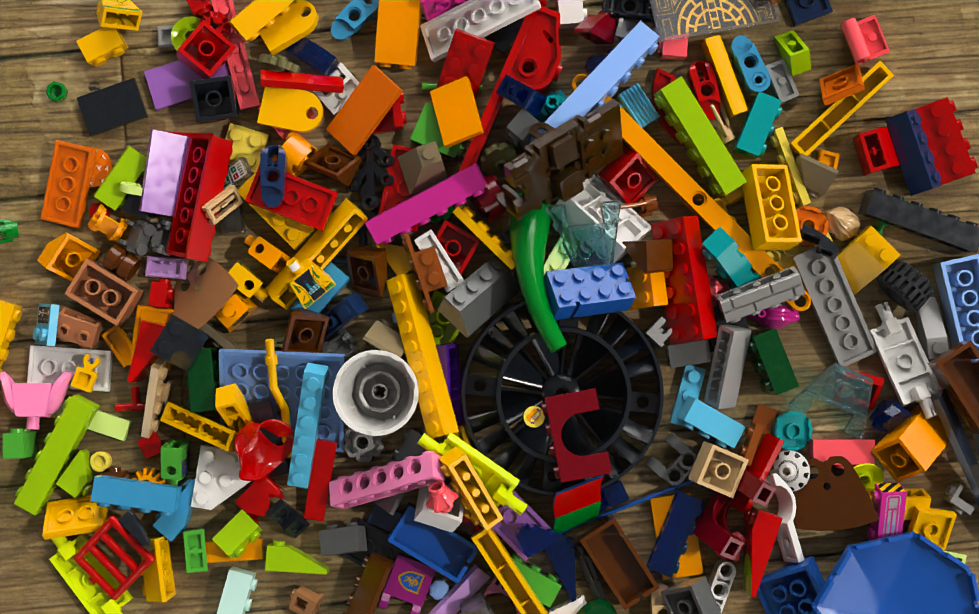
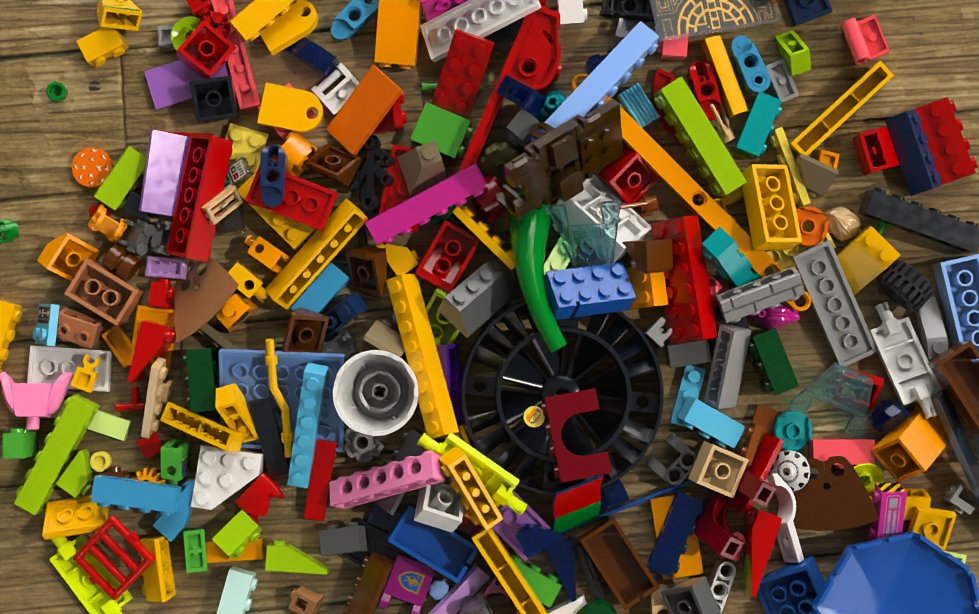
orange tile [40,140,97,228] -> none
black tile [77,78,149,137] -> none
black slope [118,510,155,553] -> none
yellowish green tile [120,182,143,196] -> none
black slope [150,314,209,371] -> none
red piece [234,419,294,481] -> none
olive plant [258,54,301,73] -> none
red tile [260,70,344,93] -> none
black slope [266,499,310,538] -> none
torso [285,257,336,309] -> none
dark orange bracket [402,233,448,314] -> none
white plate [414,230,464,293] -> none
coral rock [426,481,459,513] -> none
light orange tile [430,76,484,148] -> none
dark red slope [574,12,617,45] -> none
black slope [800,224,839,260] -> none
orange tile [819,64,865,106] -> none

